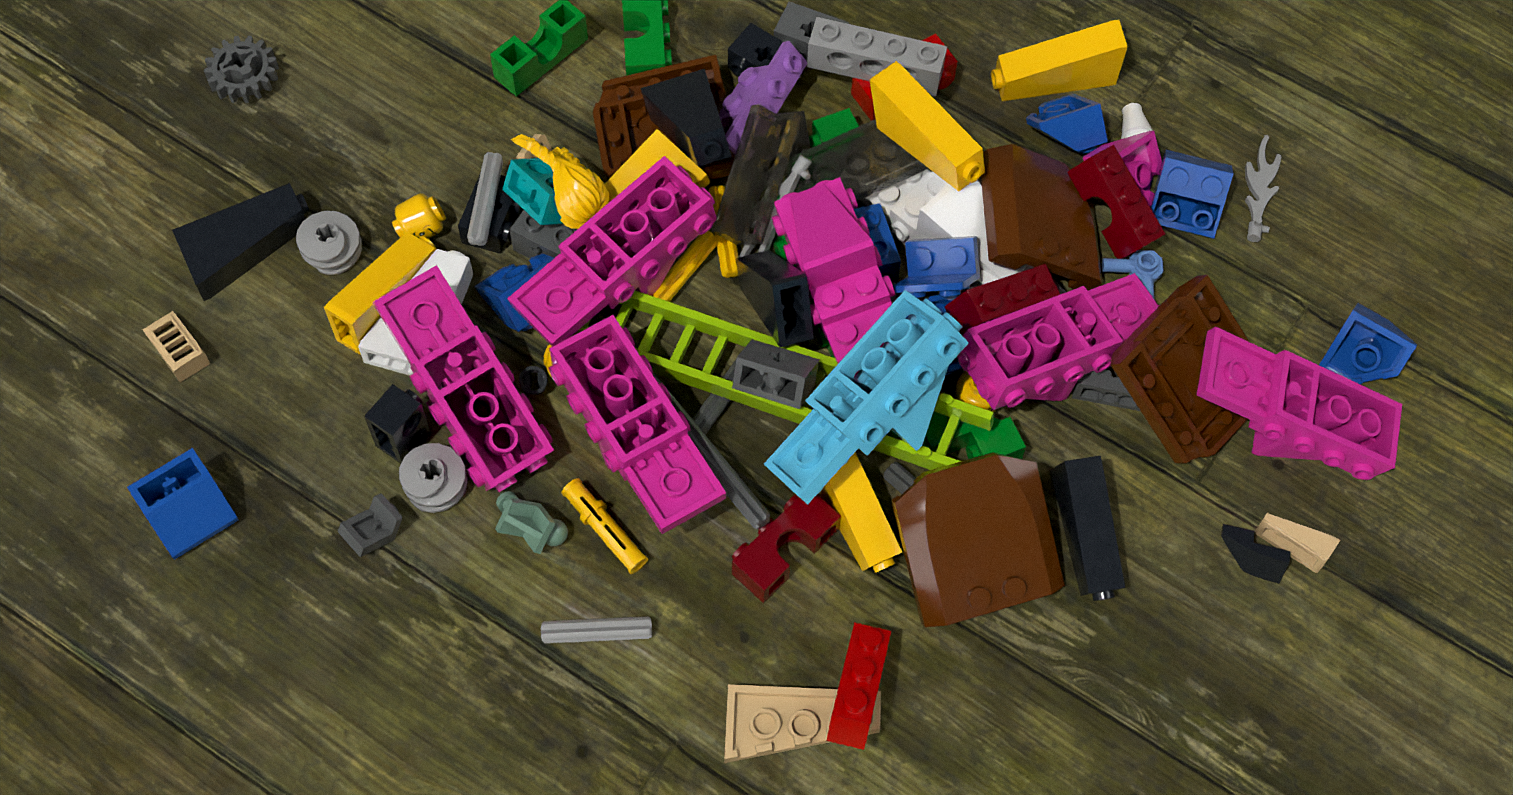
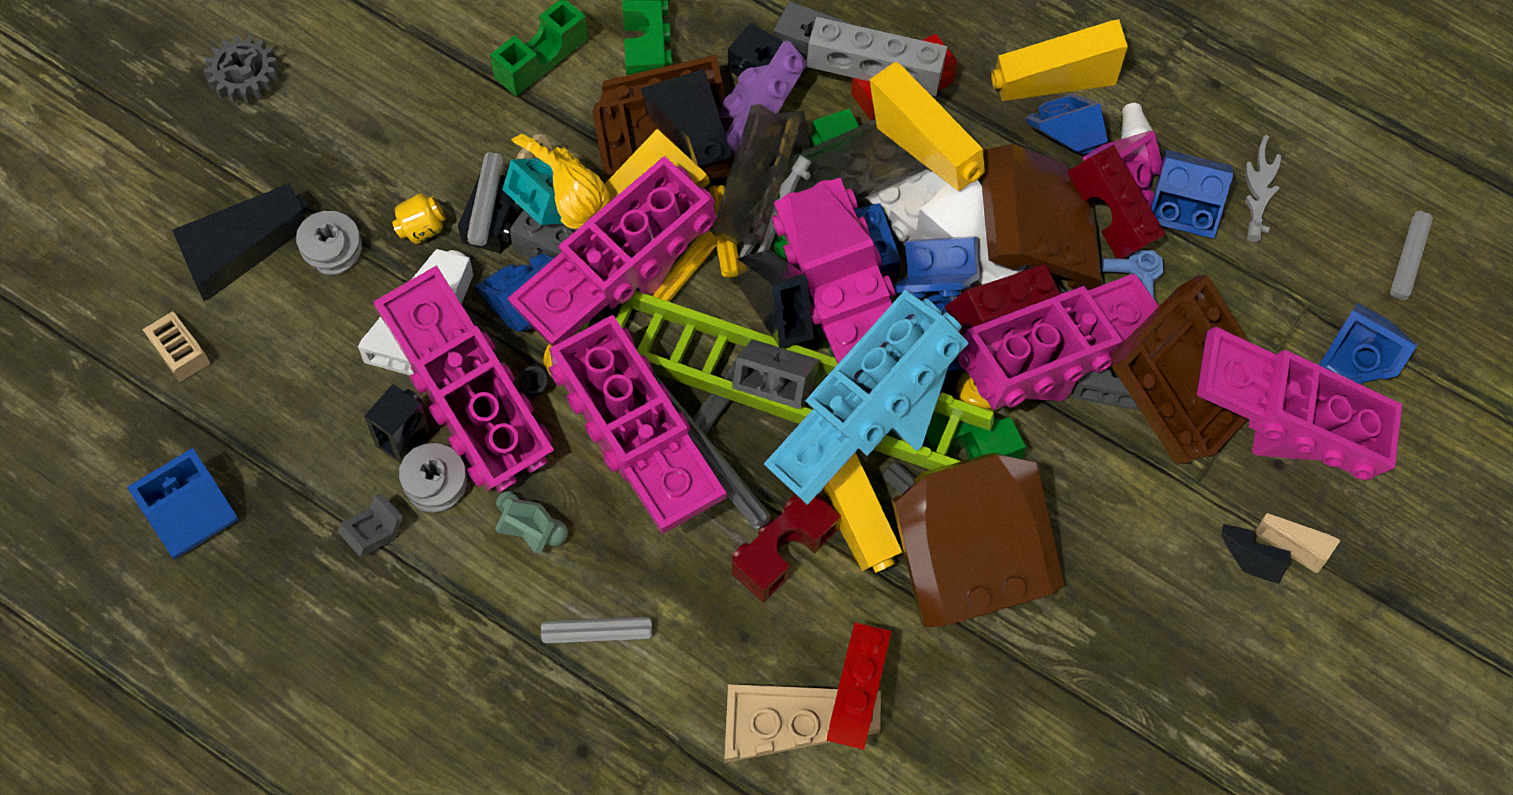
yellow slope [324,231,436,355] -> none
yellow pin [561,478,648,574] -> none
black slope [1049,455,1125,601] -> none
none -> light grey axle [1390,211,1433,301]

